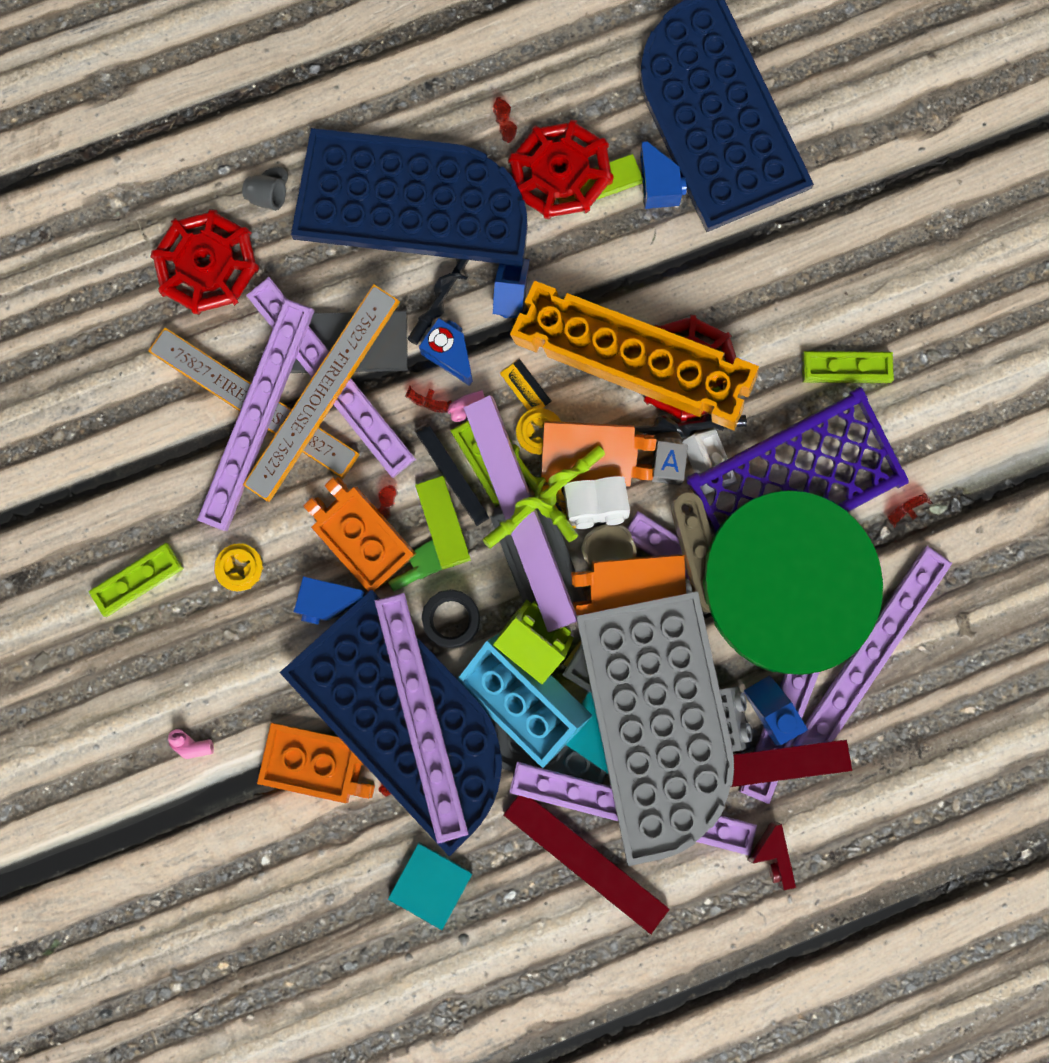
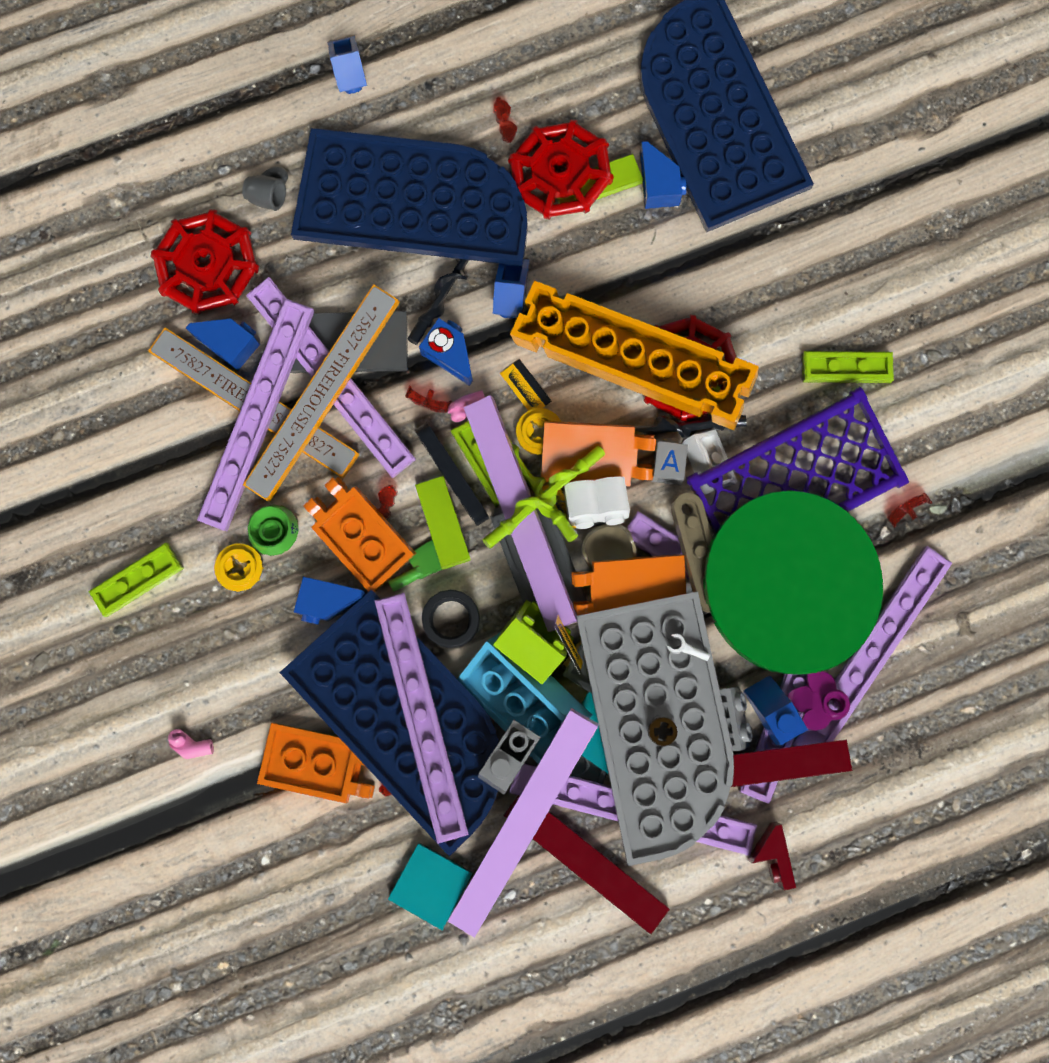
none -> blue slope [186,318,260,371]
none -> bright green hat [247,505,299,556]
none -> slope [327,36,367,94]
none -> lavender tile [448,708,599,938]
none -> light grey slope [478,720,541,794]
none -> sticker [555,615,583,674]
none -> dark brown bush [647,717,678,746]
none -> white hand [667,634,710,661]
none -> magenta plate [787,671,850,731]

